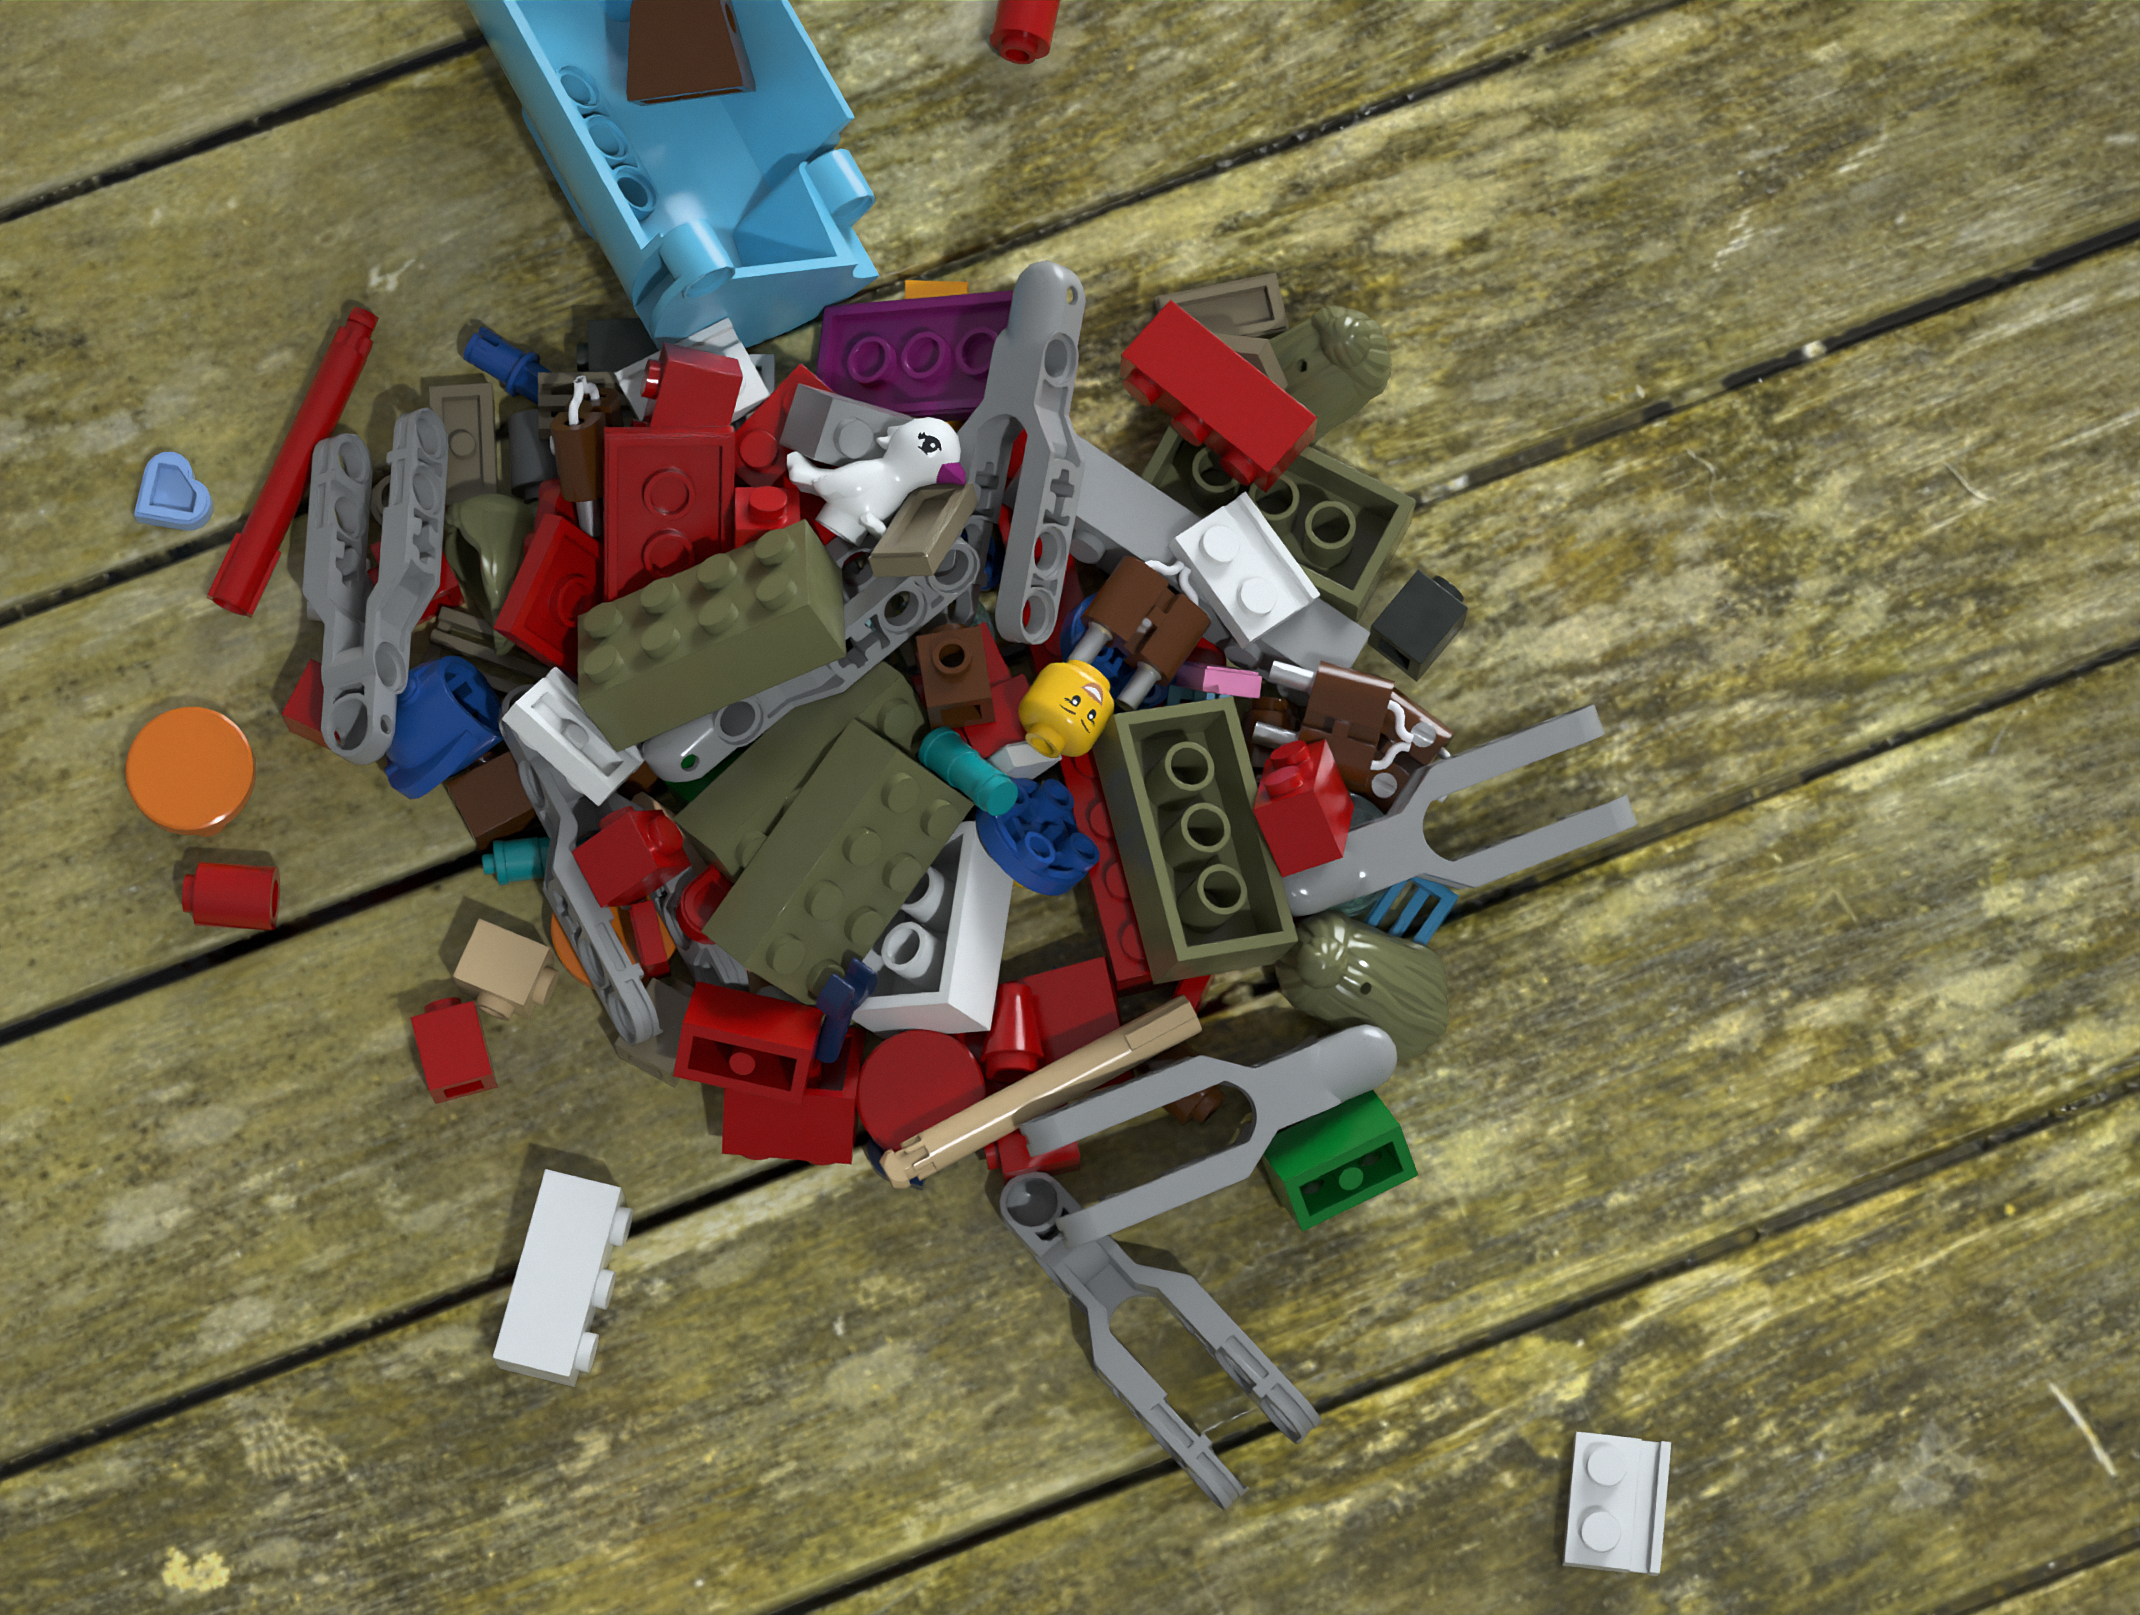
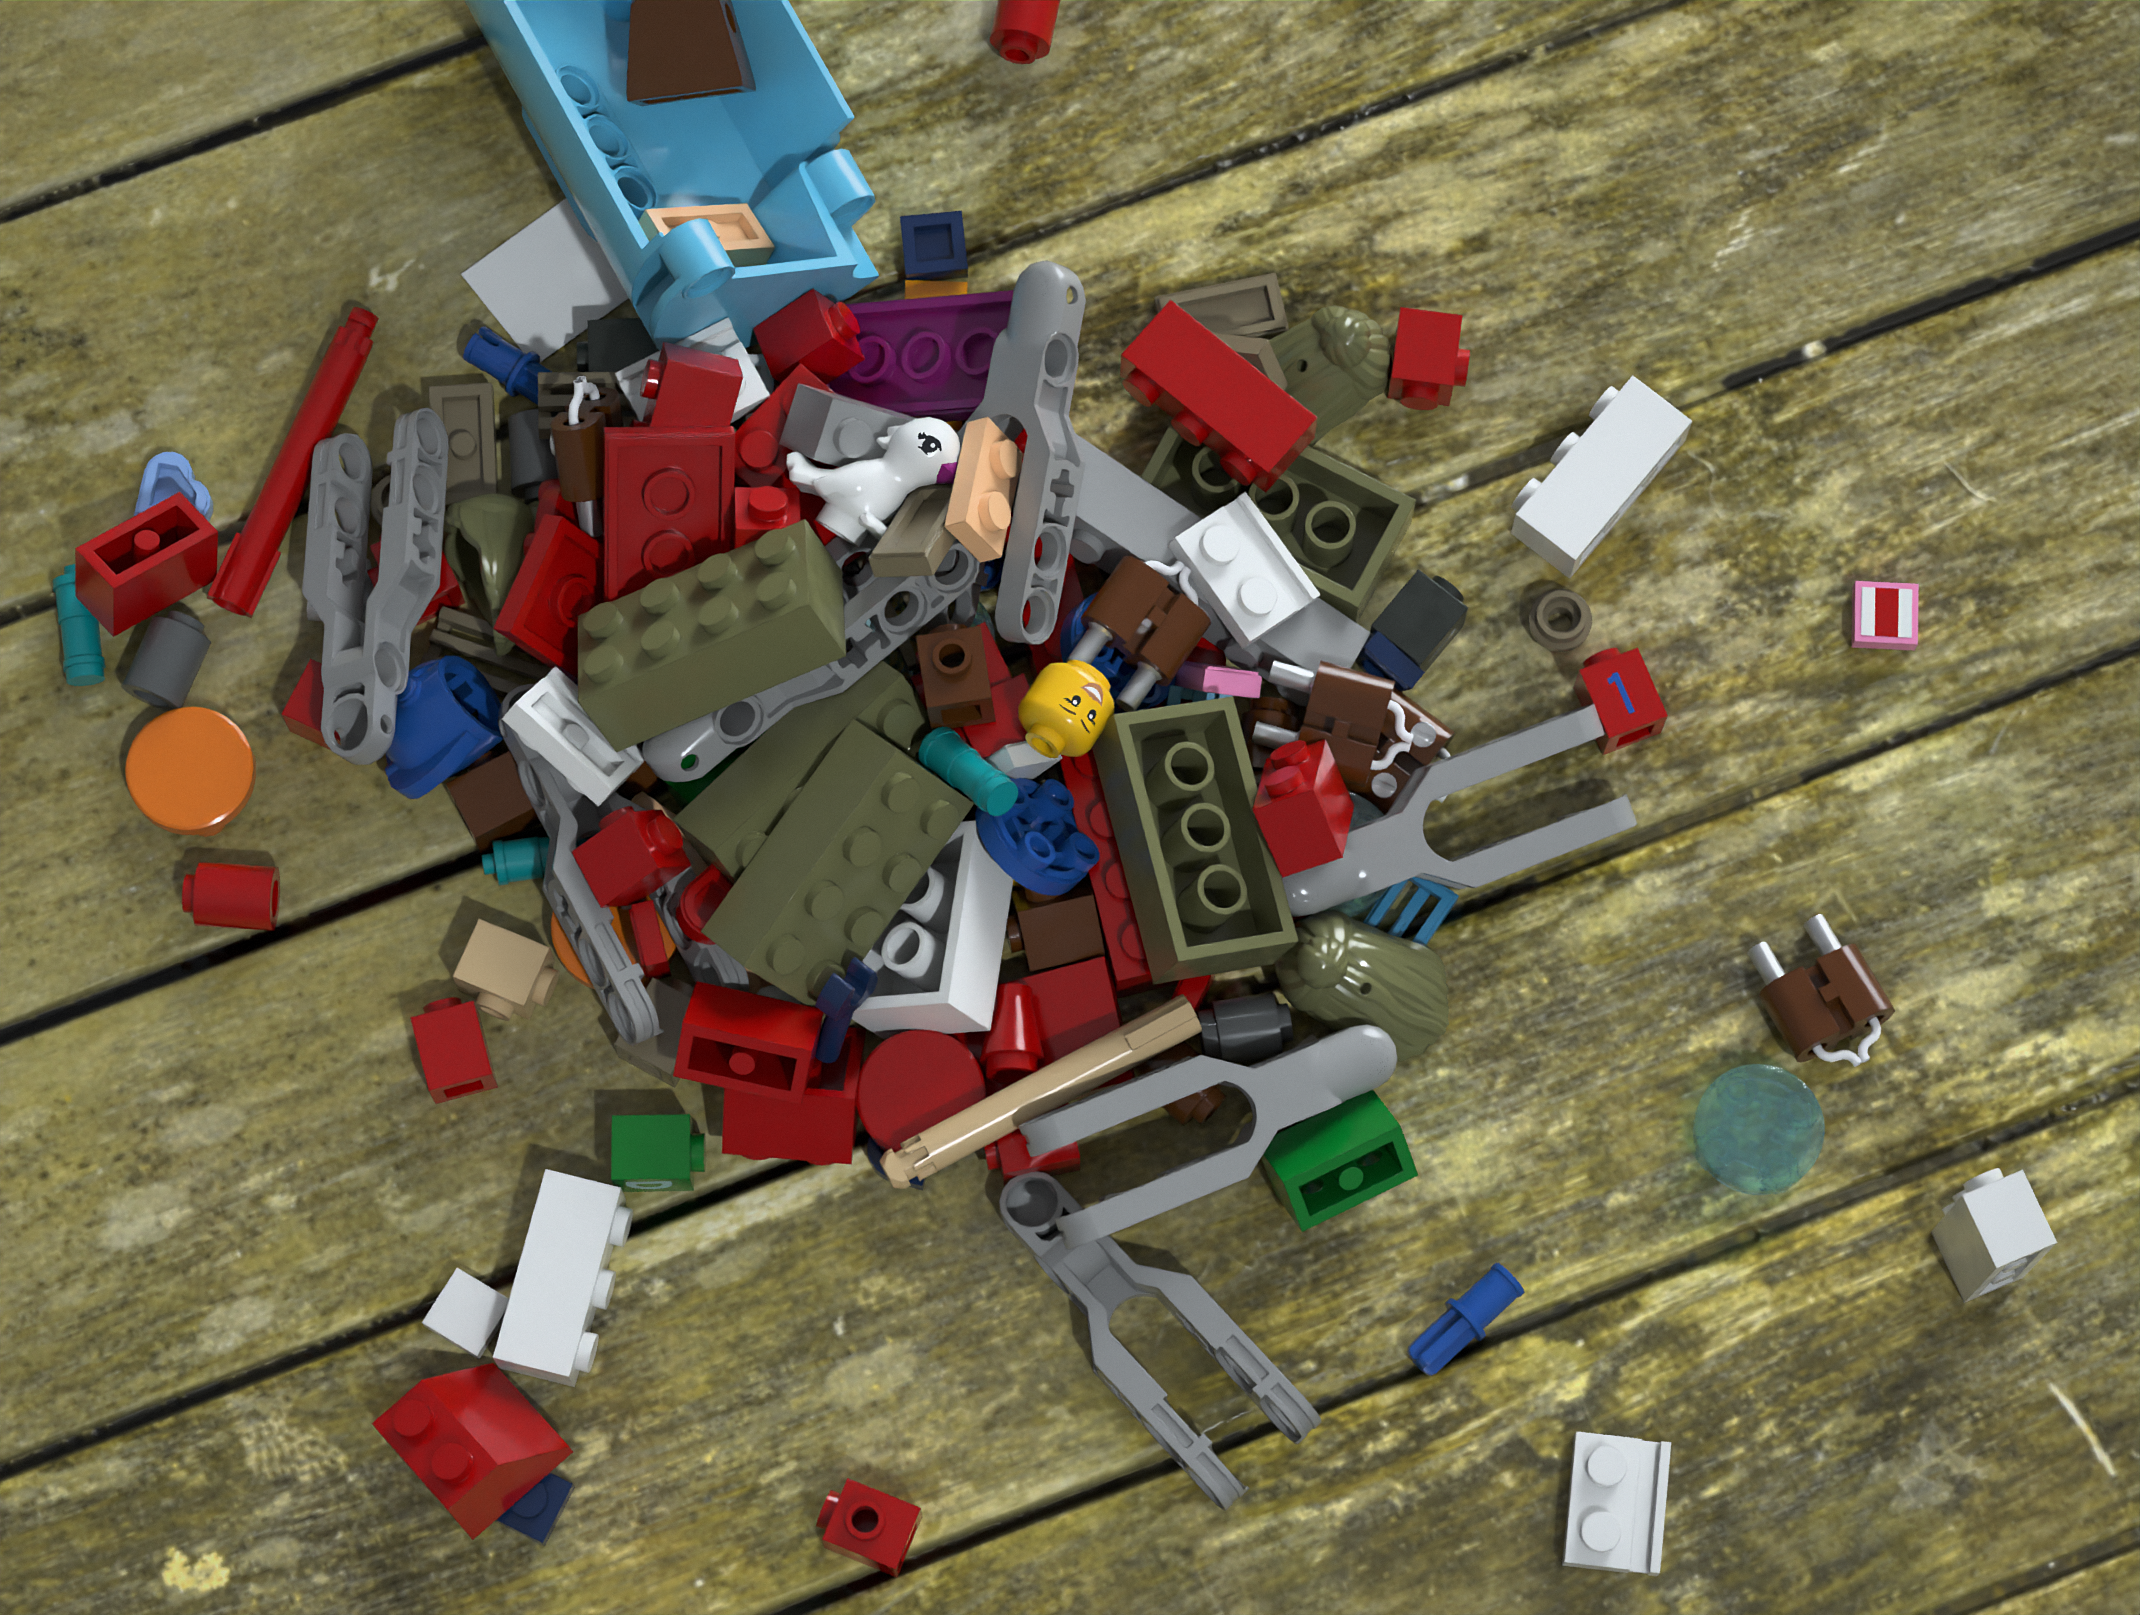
none -> teal piece [52,564,106,686]
none -> red brick [75,492,218,637]
none -> dark grey brick [121,611,211,711]
none -> red slope [371,1363,573,1540]
none -> white tile [422,1268,509,1359]
none -> white sticker [461,198,629,363]
none -> dark blue plate [495,1473,575,1546]
none -> green brick [611,1114,706,1192]
none -> light nougat plate [639,203,775,267]
none -> red brick [753,289,865,385]
none -> red brick [816,1478,922,1577]
none -> dark blue plate [900,211,968,281]
none -> light nougat plate [944,417,1023,563]
none -> reddish brown brick [1006,877,1105,972]
none -> dark grey brick [1196,992,1293,1063]
none -> dark blue tile [1355,631,1425,692]
none -> red brick [1387,307,1470,410]
none -> blue axle [1407,1263,1525,1376]
none -> white brick [1511,376,1692,579]
none -> dark tan plate [1528,589,1592,652]
none -> red brick [1573,647,1668,755]
none -> clear light blue tile [1693,1064,1825,1195]
none -> reddish brown piece [1747,914,1895,1067]
none -> tile [1851,581,1919,651]
none -> white brick [1931,1168,2057,1303]

